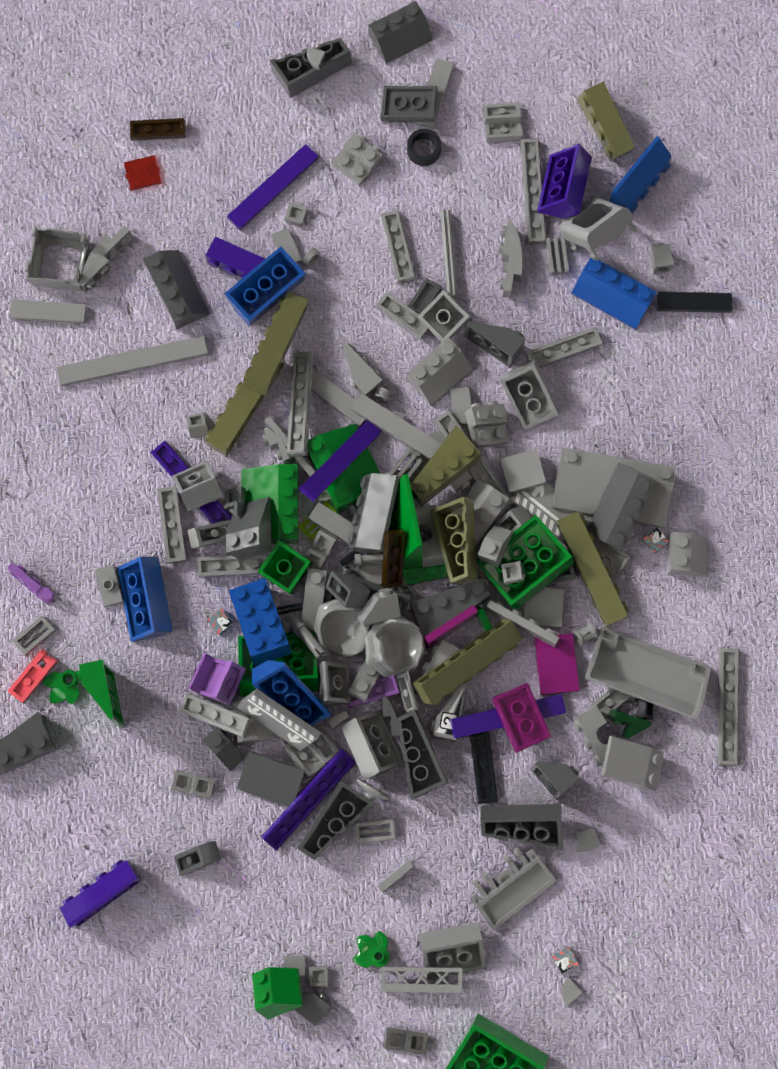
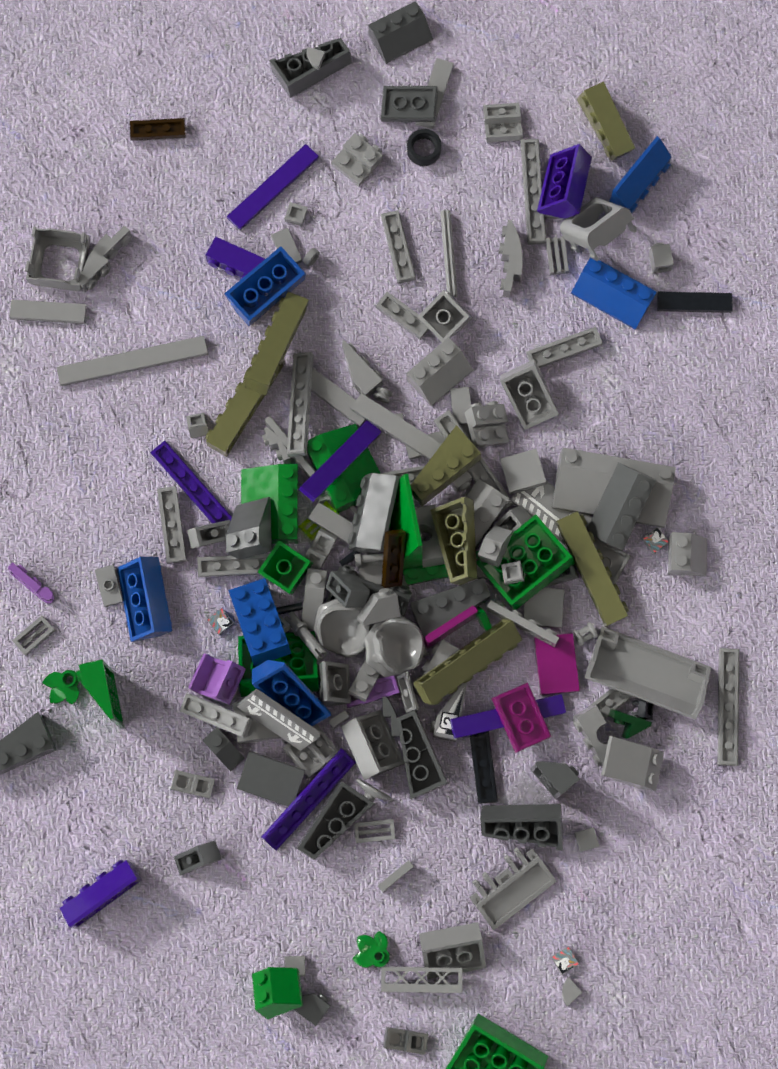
coral plate [8,649,58,704] -> none
clear red piece [123,155,162,191] -> none
dark grey slope [143,250,210,330] -> none
light grey slope [172,461,223,511] -> none
dark grey slope [223,486,246,518] -> none
light grey tile [309,966,329,987] -> none
light grey tile [388,450,422,479] -> none
dark grey tile [408,278,442,314] -> none
dark grey slope [464,321,525,368] -> none

